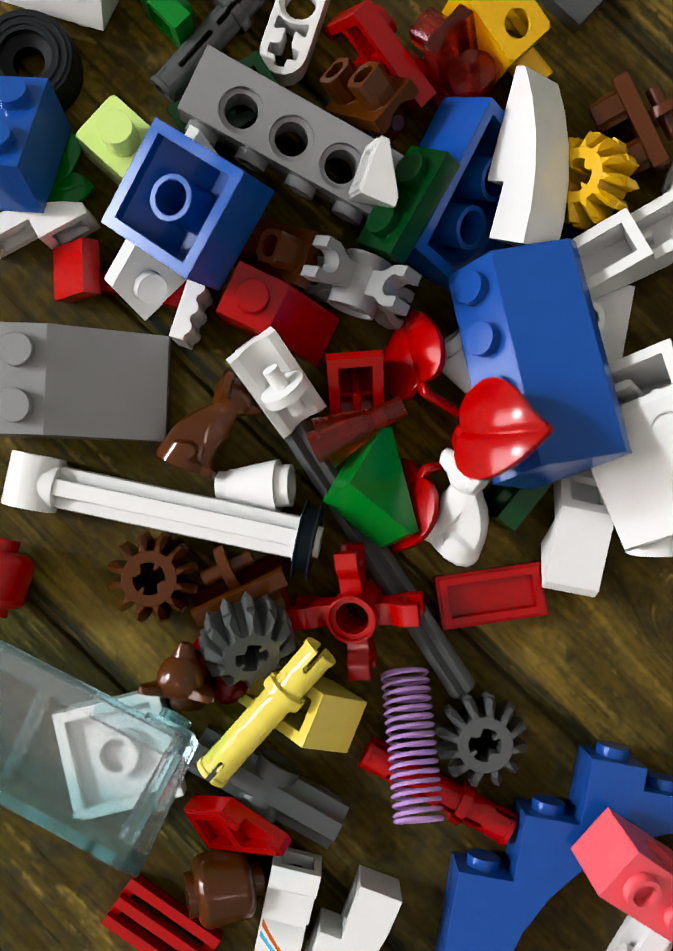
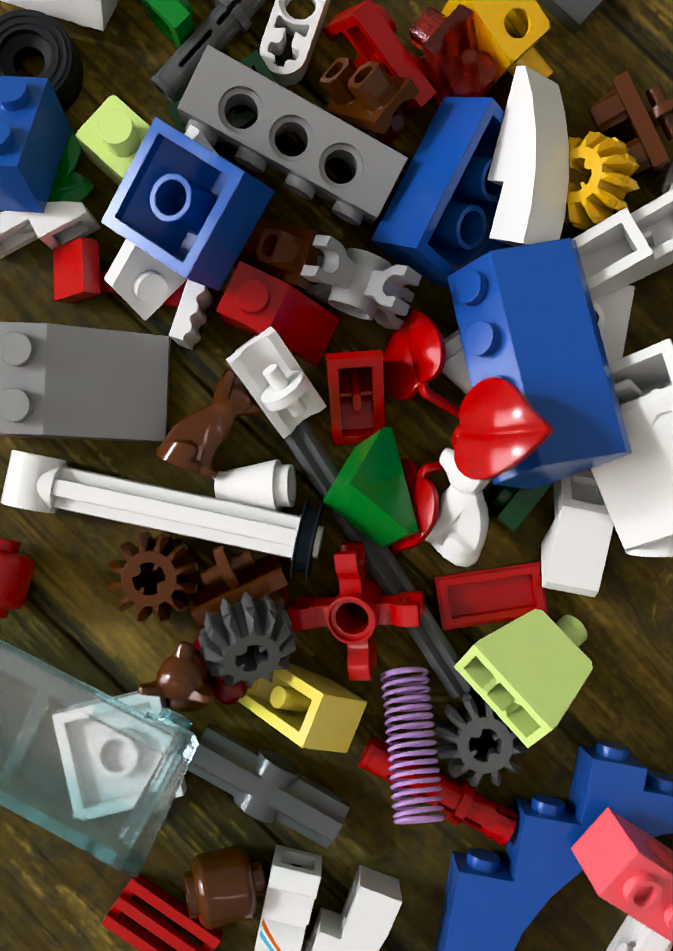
red tile [184,795,292,856] -> none
light yellow pin [197,637,336,788] -> none
clear red cone [306,396,408,468] -> none
white slope [348,135,399,208] -> none
dark green plate [355,145,461,265] -> none
none -> yellowish green torso [454,609,593,748]

